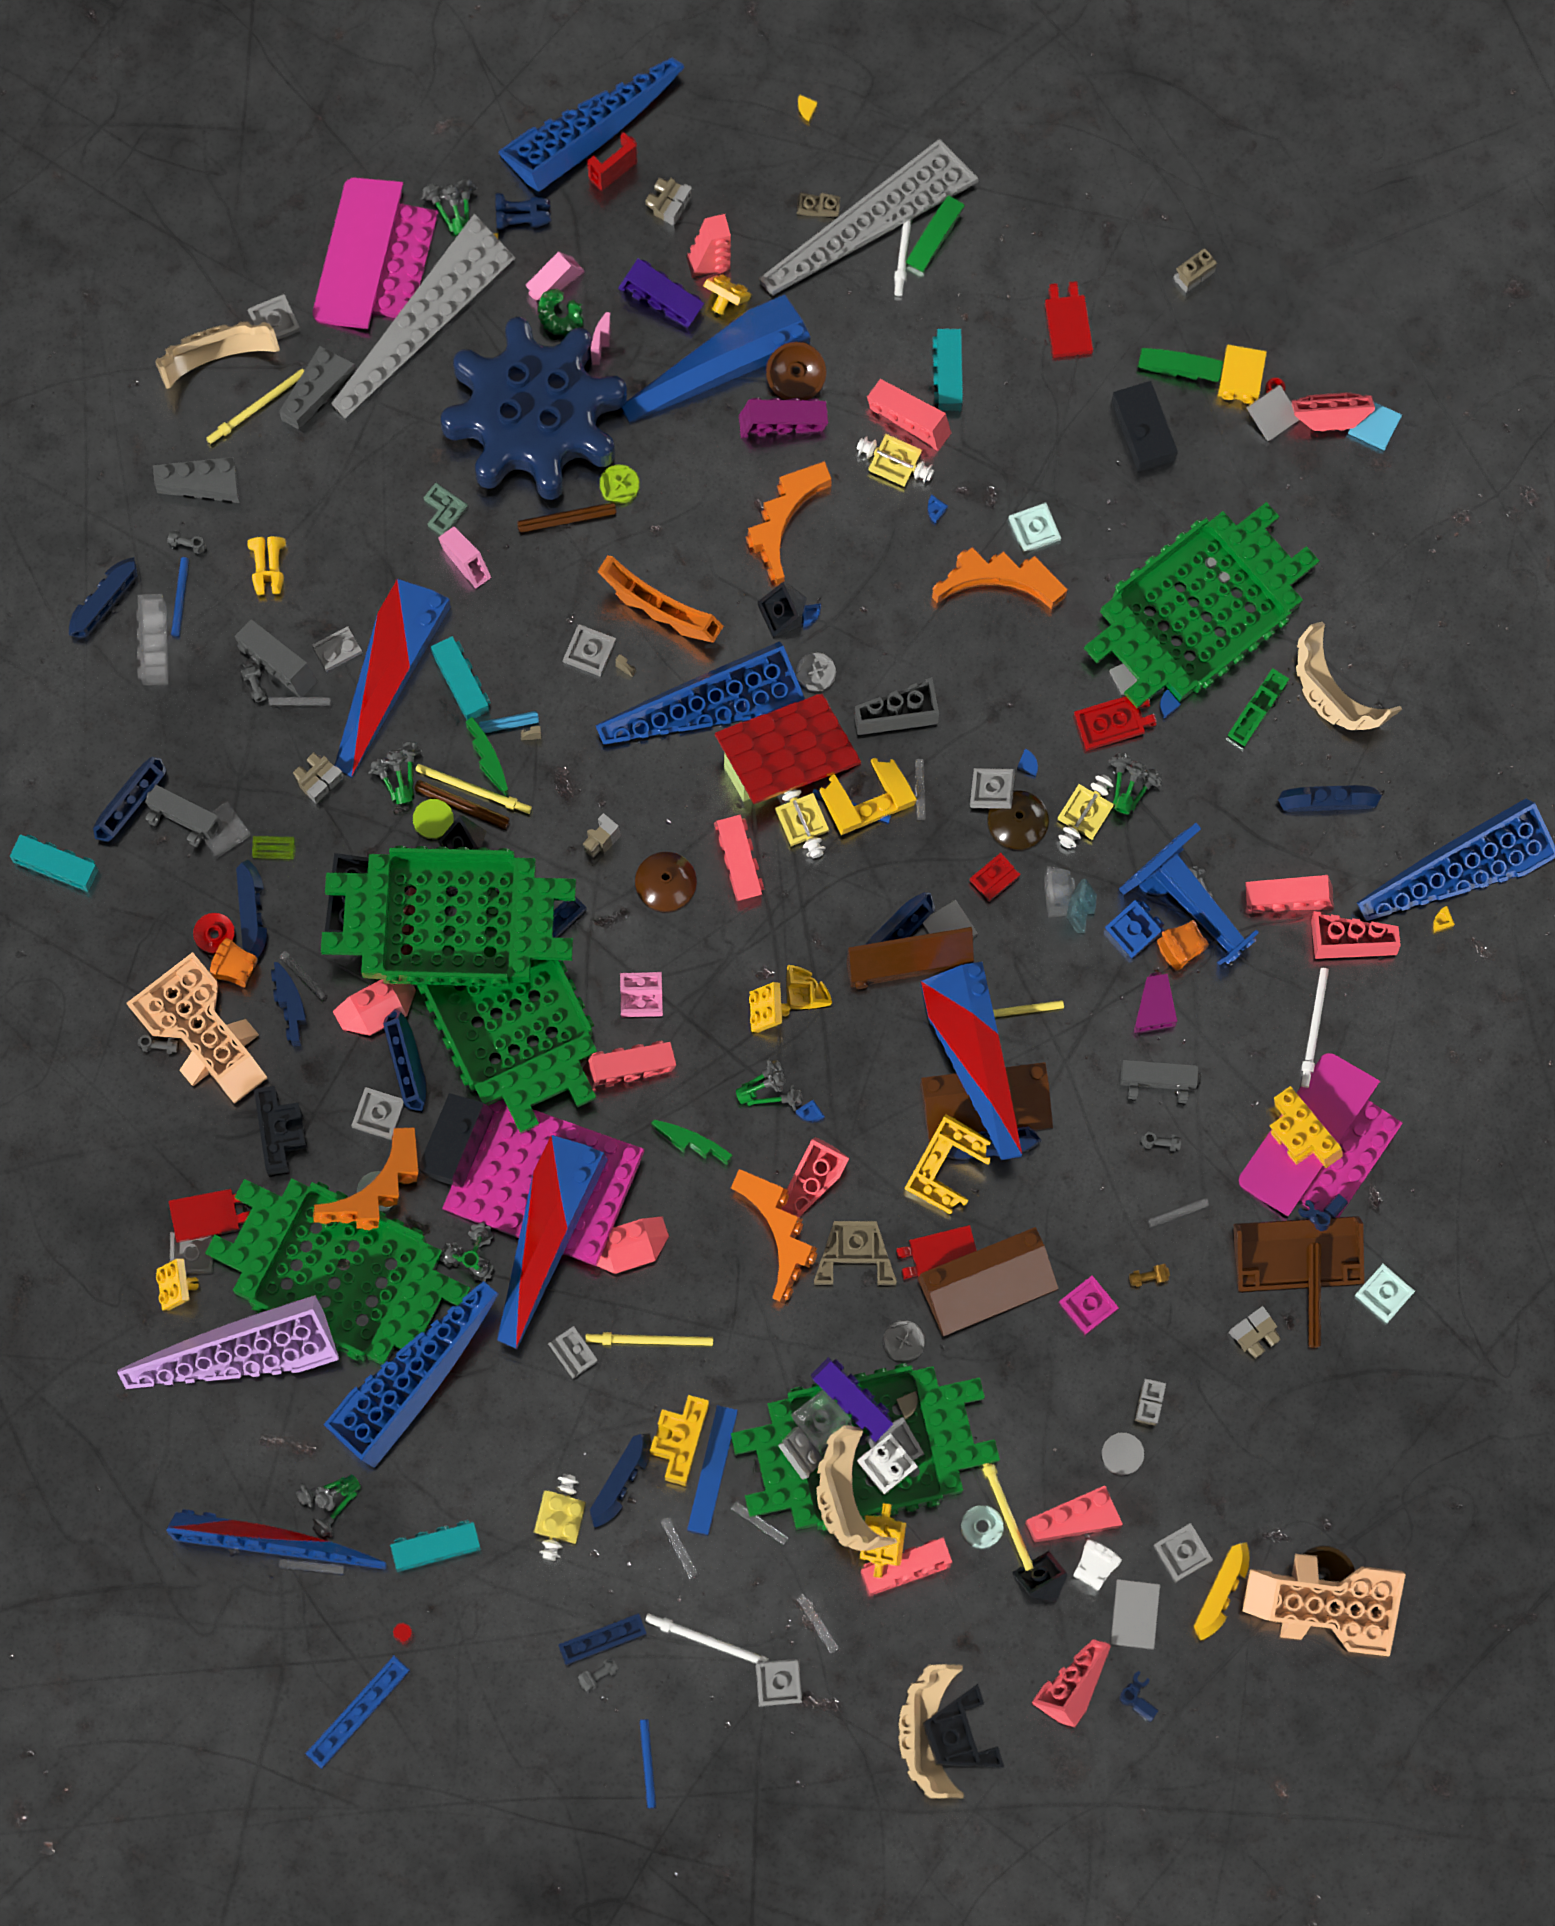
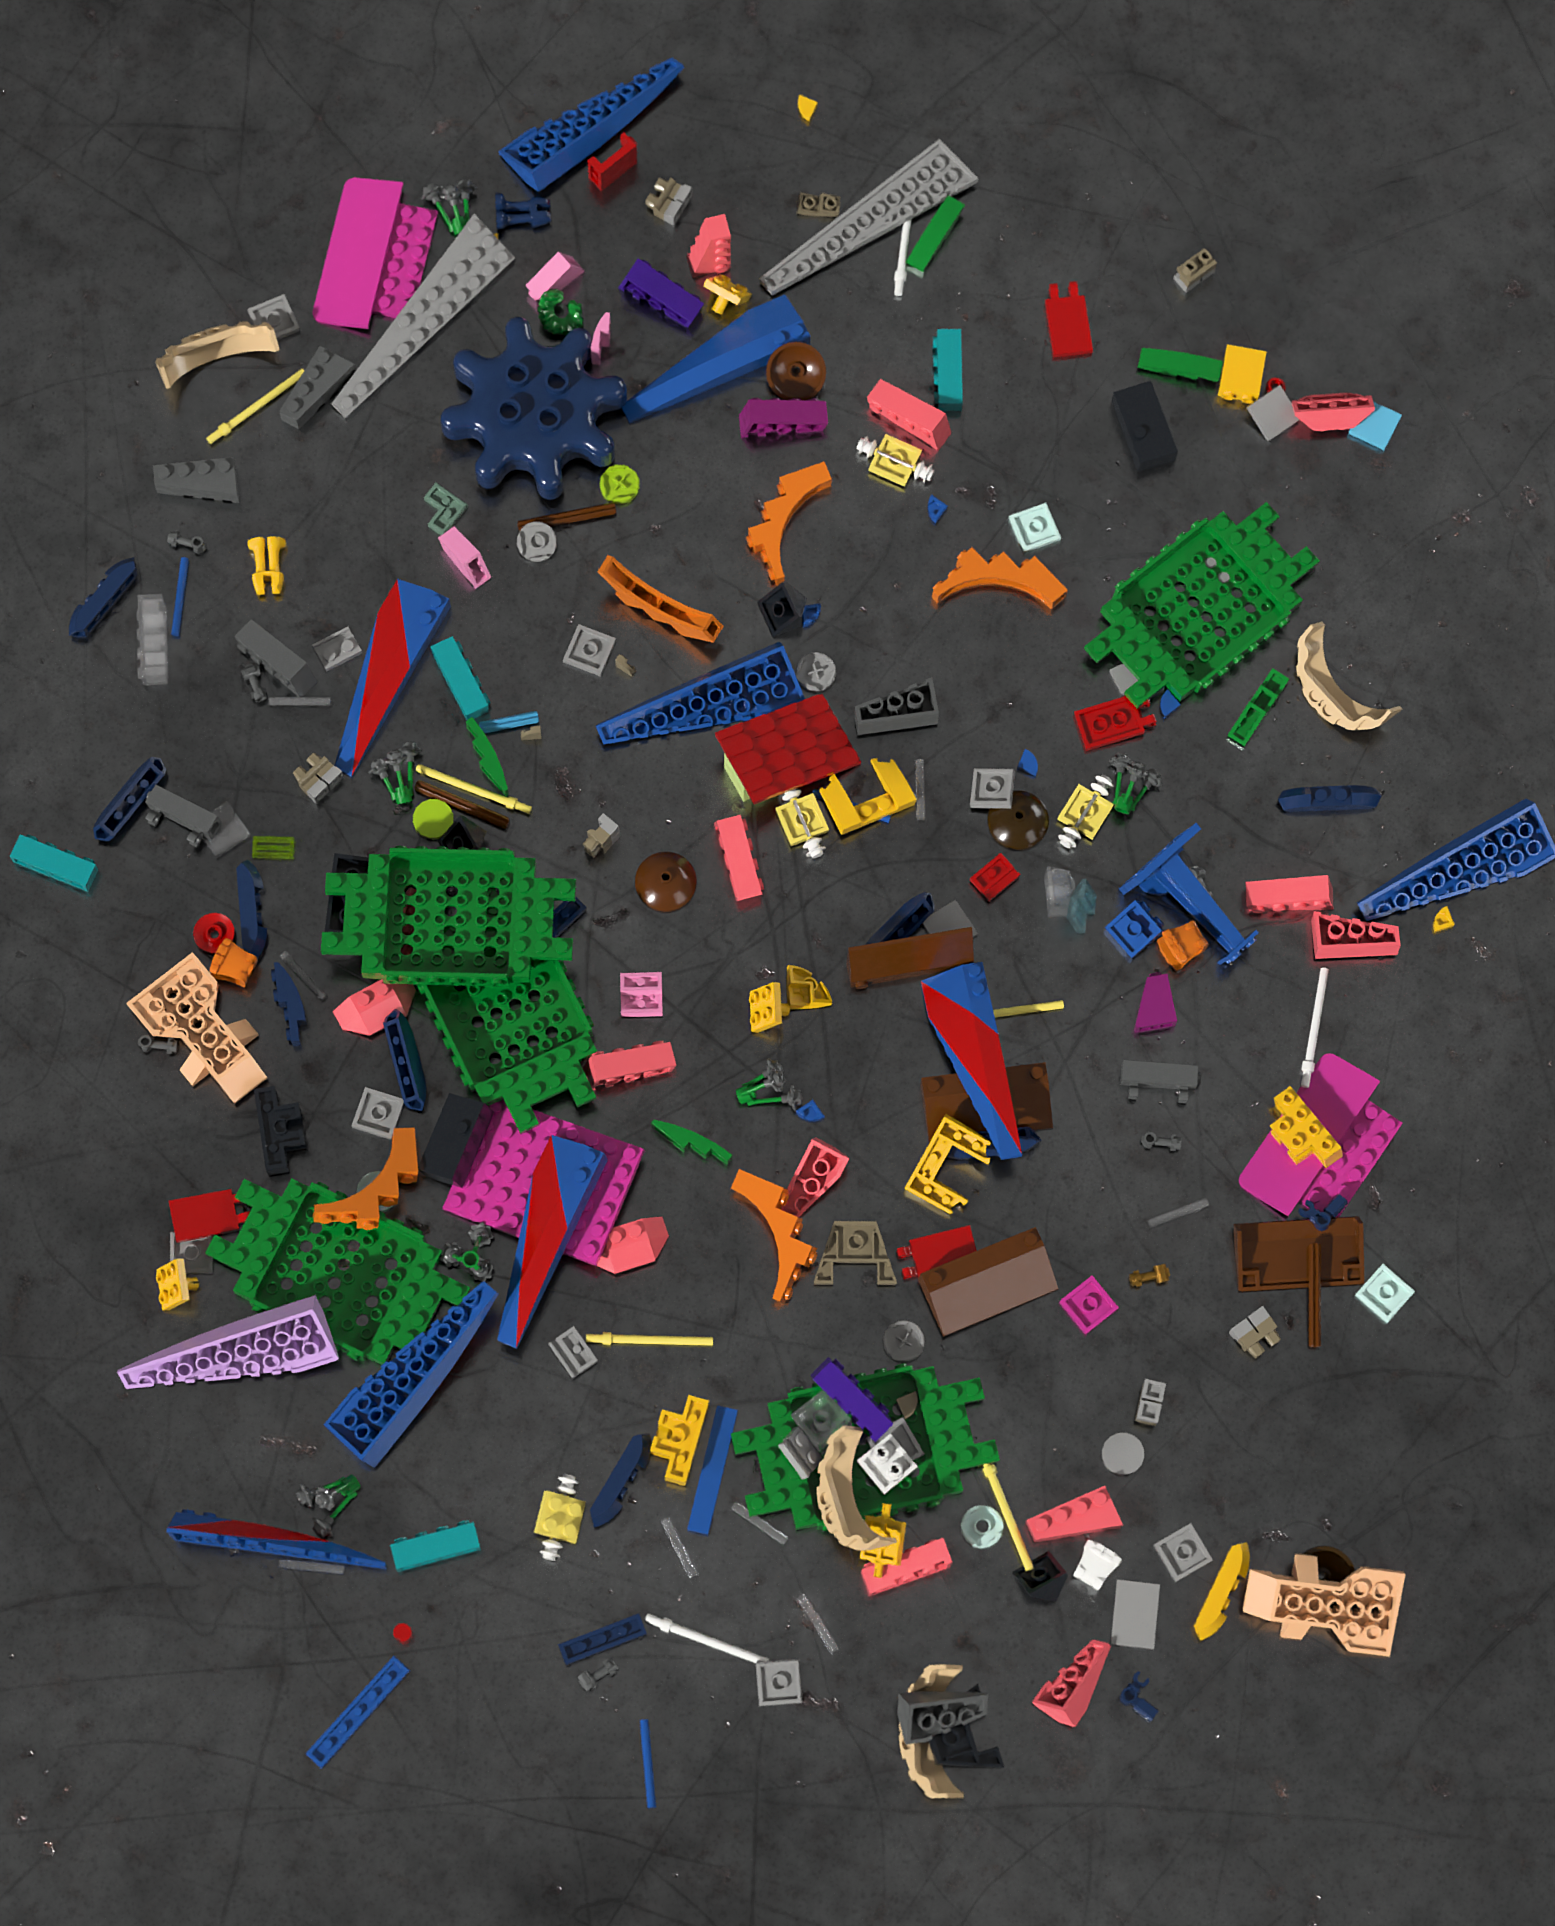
none -> light grey tile [517,522,557,562]
none -> dark grey wedge [897,1691,988,1745]

